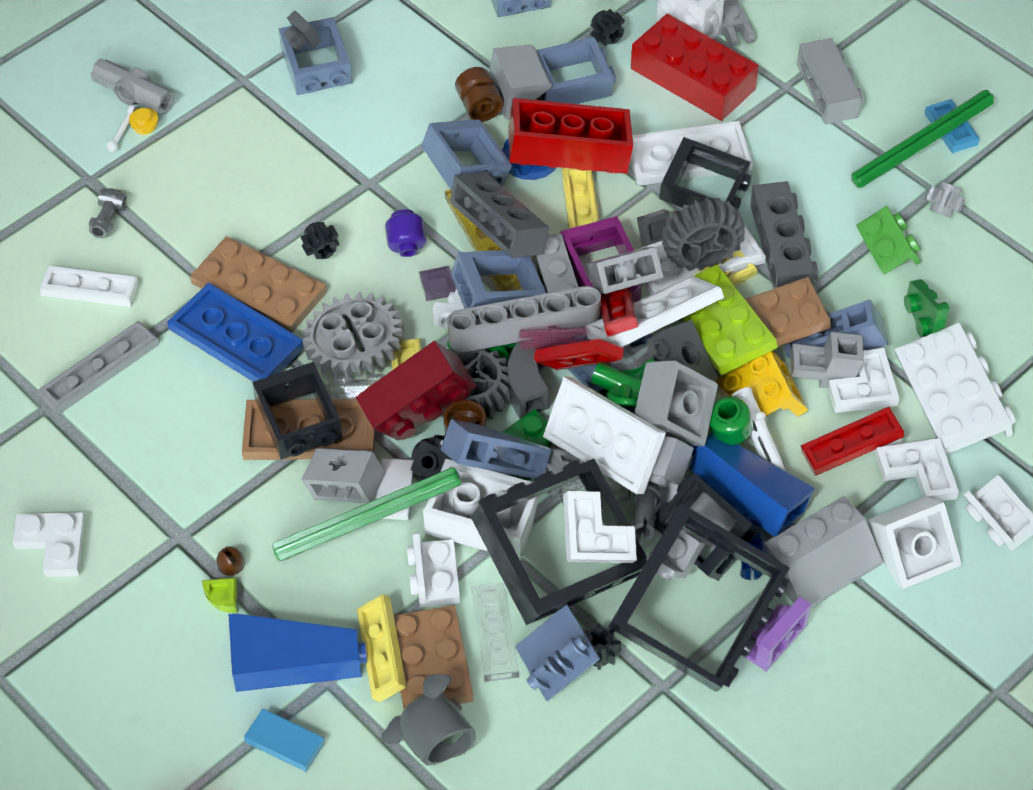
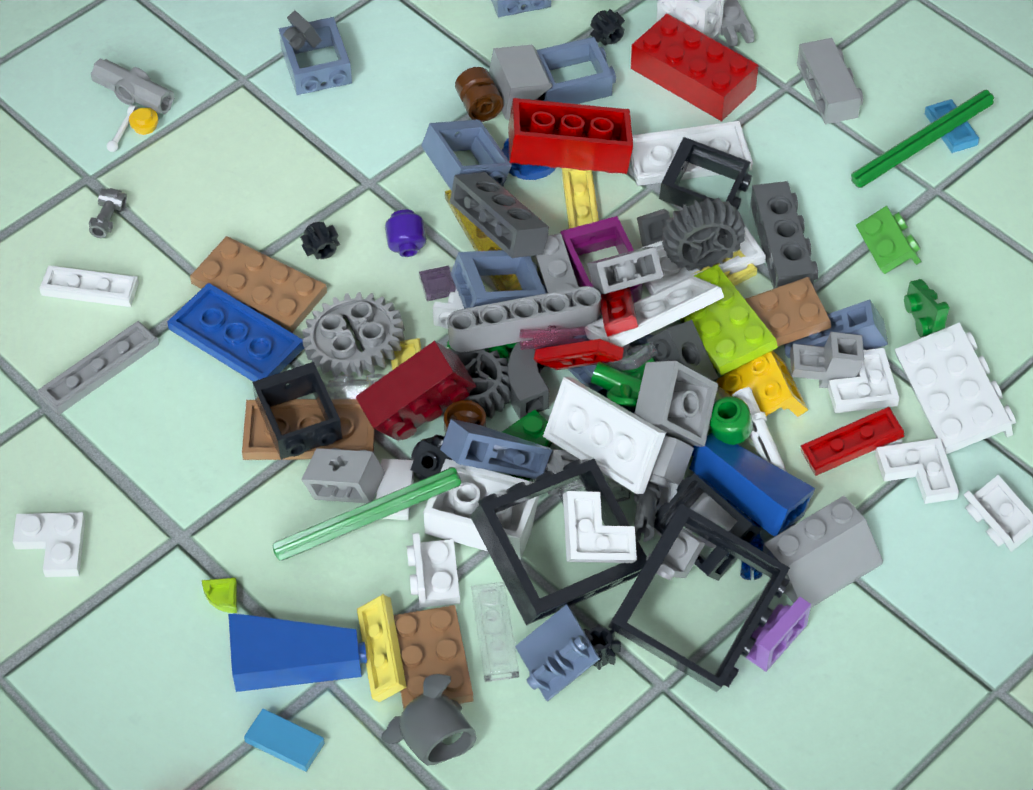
reddish brown hinge [216,546,245,576] -> none
white slope [867,497,962,589] -> none
light grey gear [926,181,965,218] -> none

